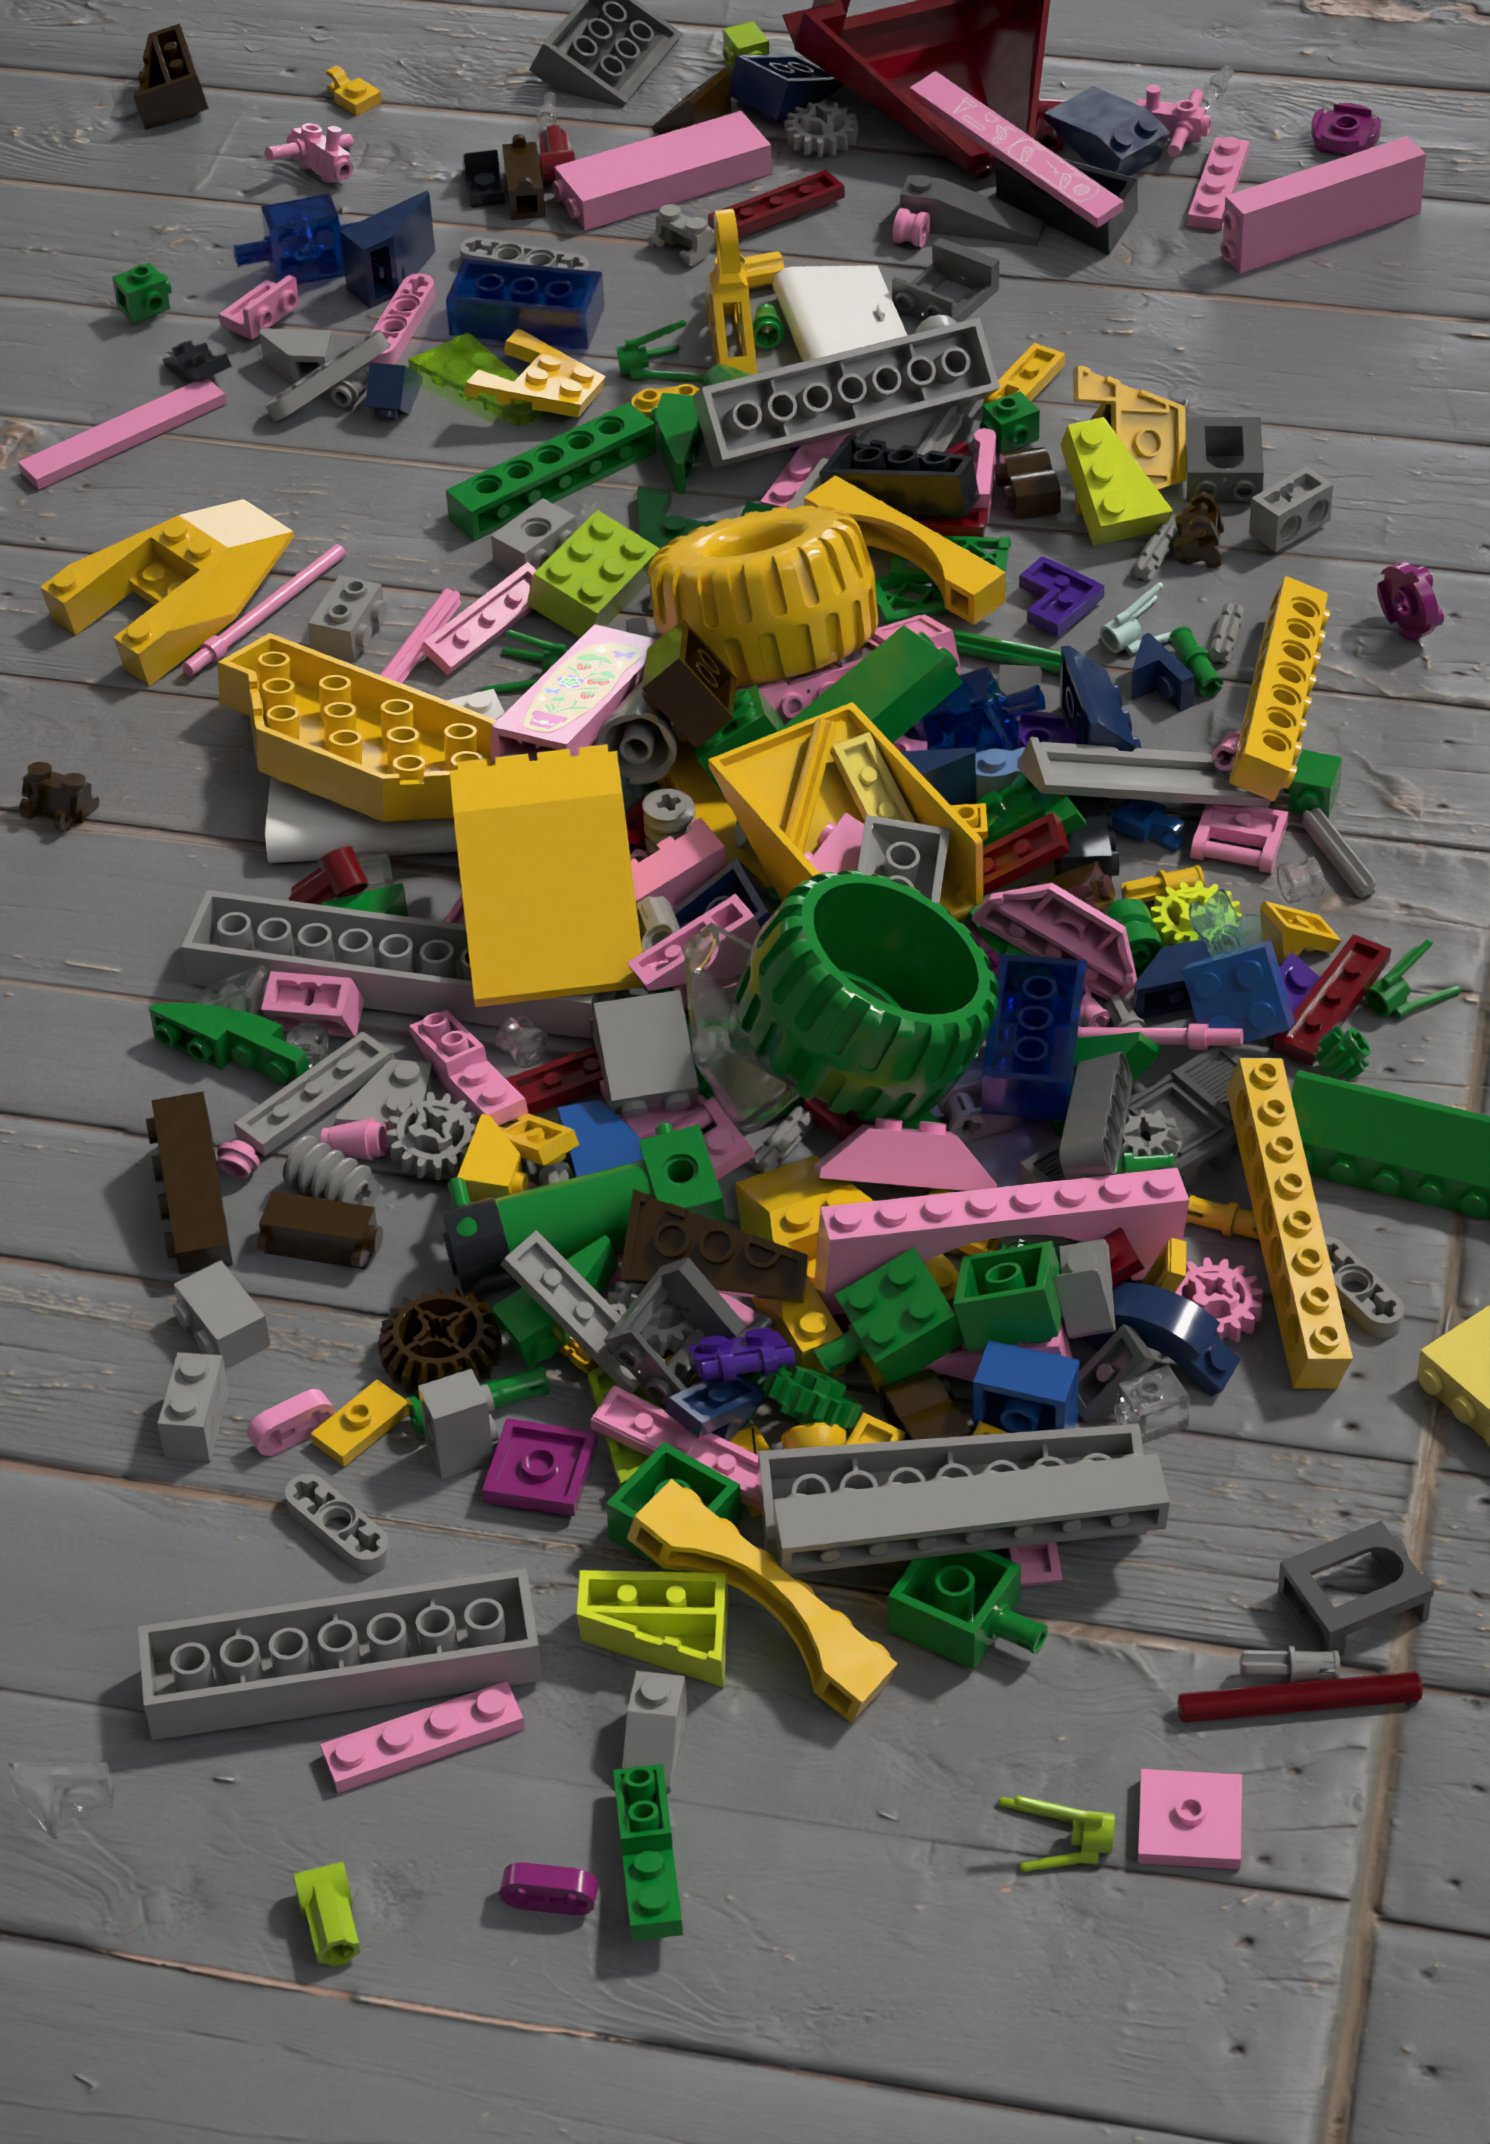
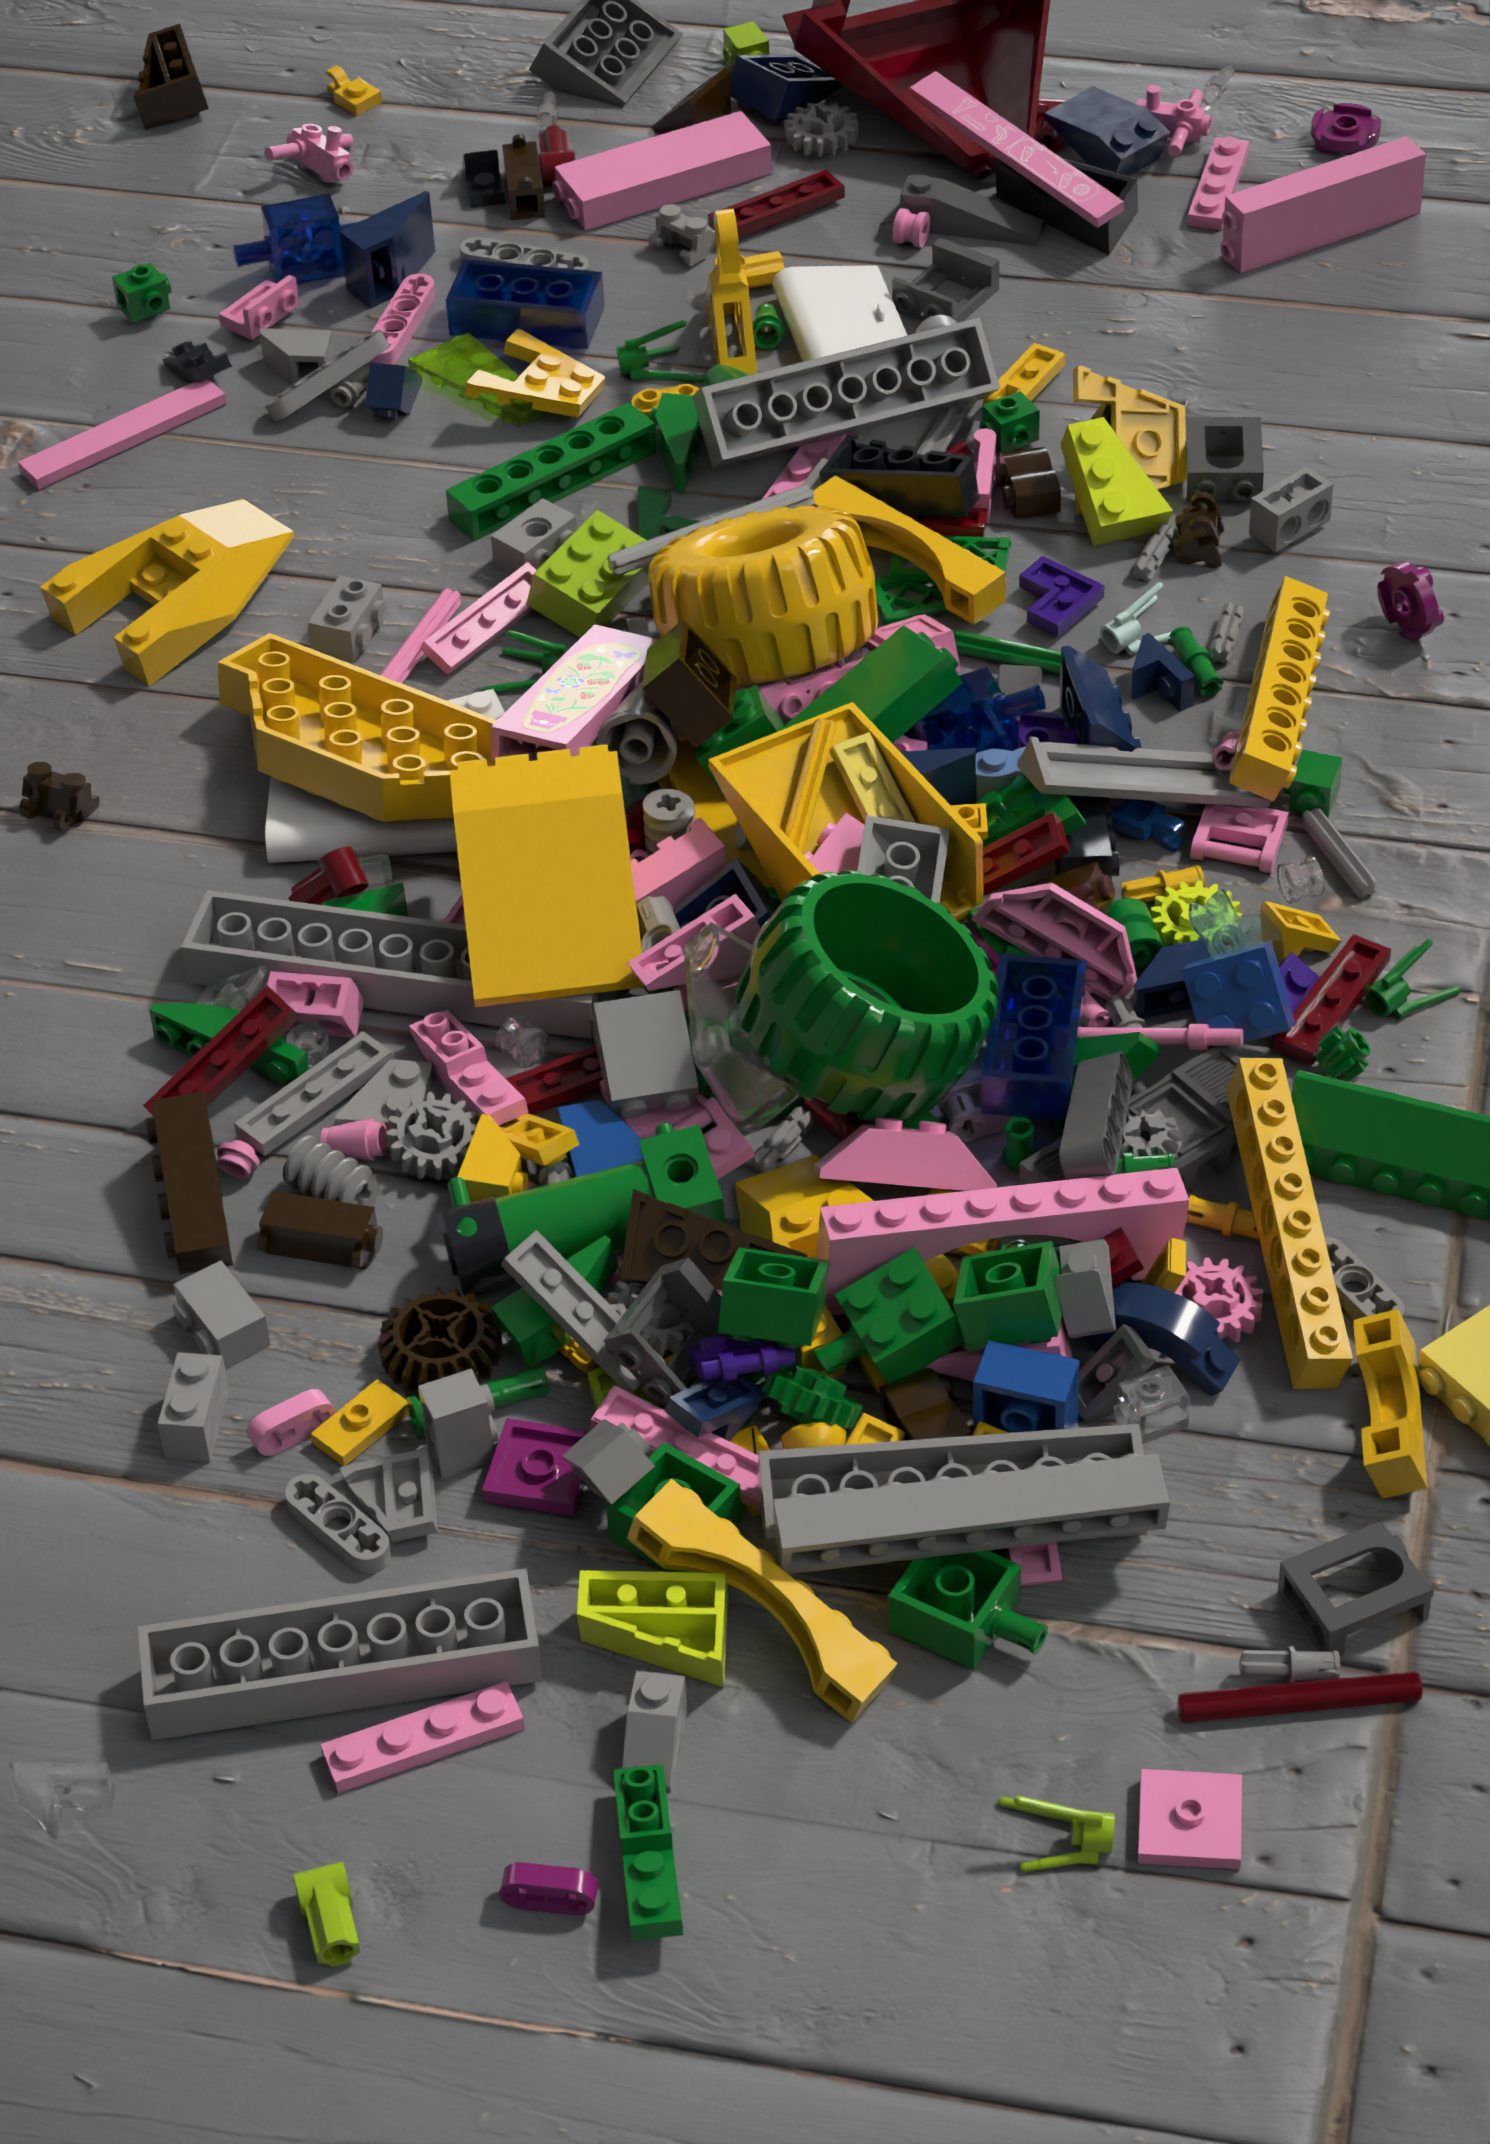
bright pink bar [182,544,346,676] -> none
none -> dark red plate [143,985,300,1117]
none -> light grey wing [340,1448,438,1542]
none -> light grey brick [562,1419,655,1504]
none -> light grey axle [607,485,814,576]
none -> green brick [718,1247,830,1348]
none -> green pin [1002,1117,1037,1172]
none -> yellow arch [1353,1309,1428,1499]

